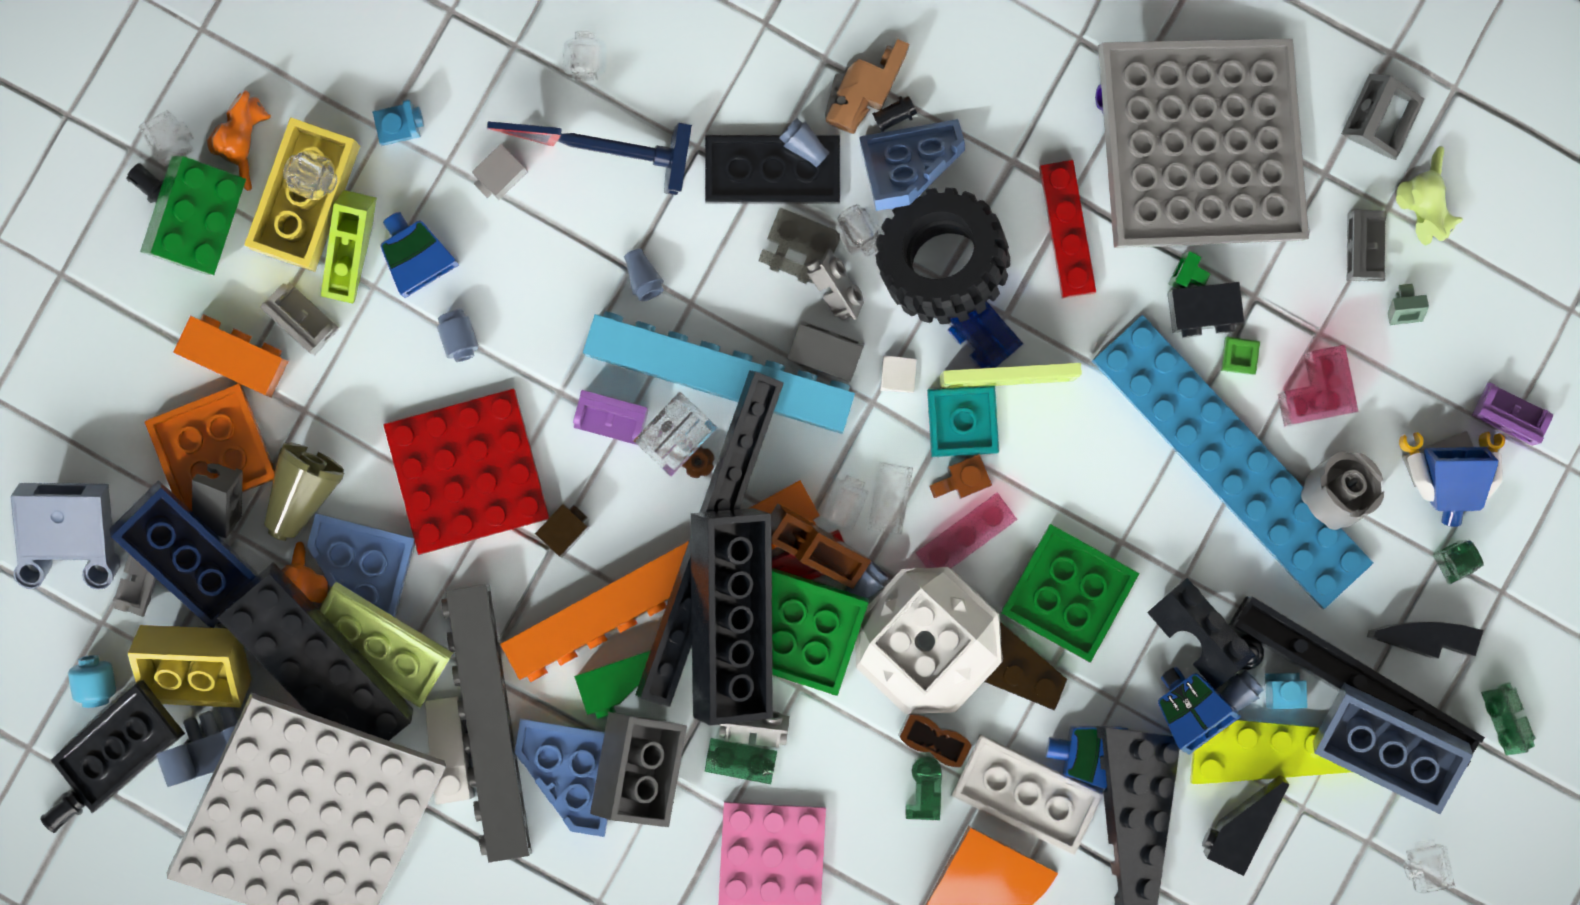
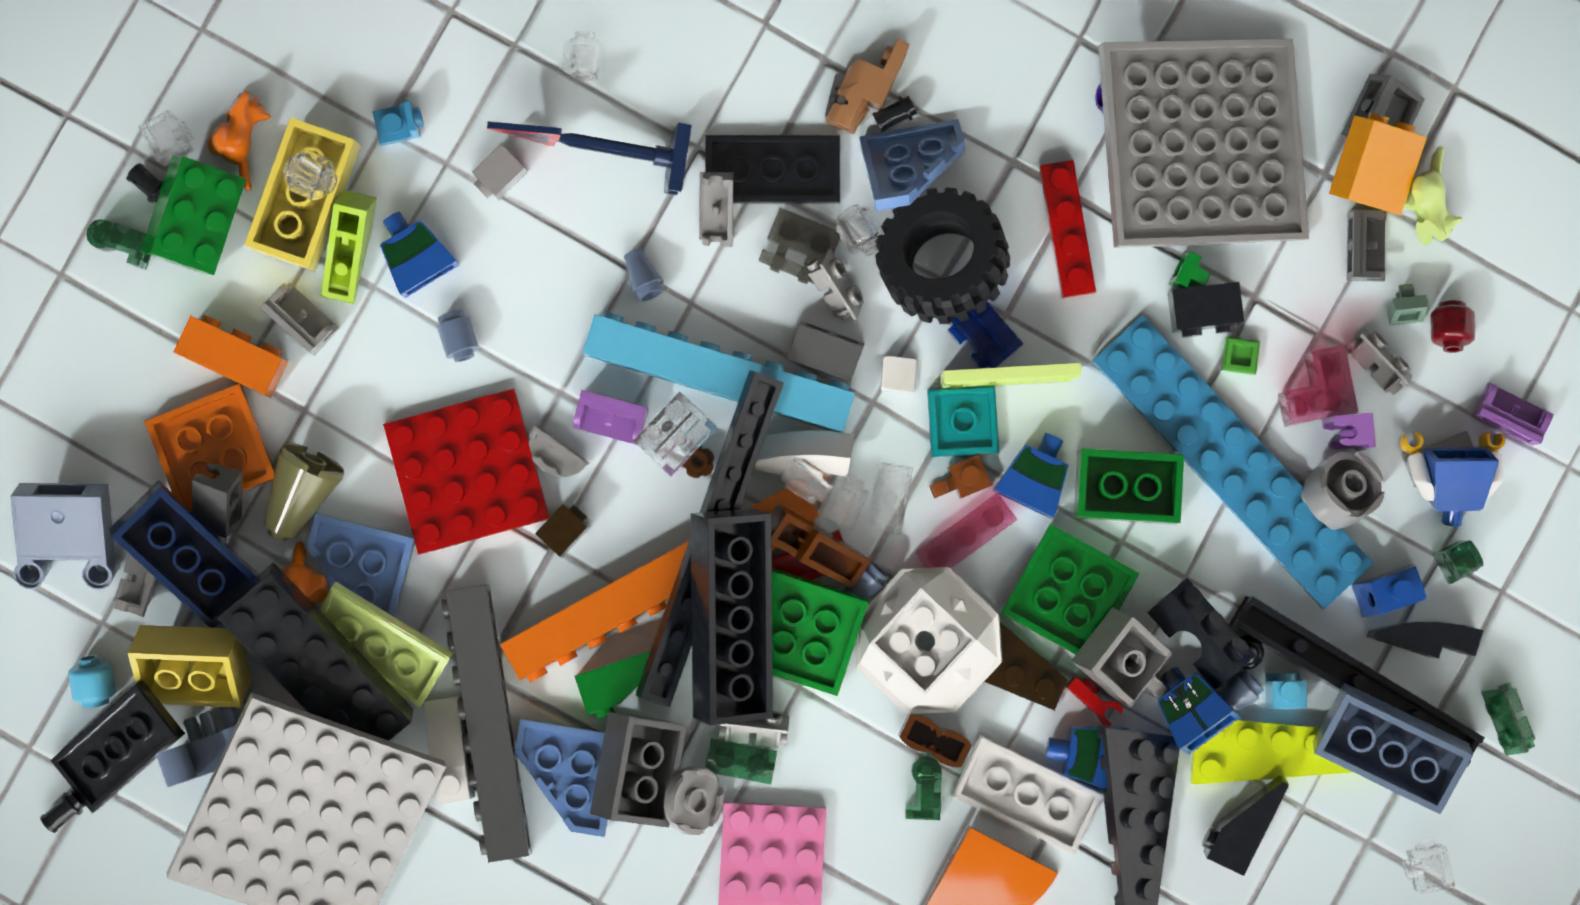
sand blue cone [779,118,830,167] -> none
none -> clear green leg [86,219,151,270]
none -> light grey plate [529,424,590,477]
none -> light grey tile [664,766,724,835]
none -> light grey hinge [699,172,734,247]
none -> white slope [754,430,854,480]
none -> clear brick [780,456,833,505]
none -> blue torso [993,433,1069,519]
none -> red plate [1065,676,1124,727]
none -> light grey hinge [1071,607,1172,708]
none -> green brick [1073,448,1184,524]
none -> medium lavender hinge [1322,413,1376,451]
none -> light orange brick [1329,113,1427,216]
none -> light grey hinge [1347,328,1412,395]
none -> blue torso [1351,564,1427,617]
none -> dark red head [1430,300,1475,353]

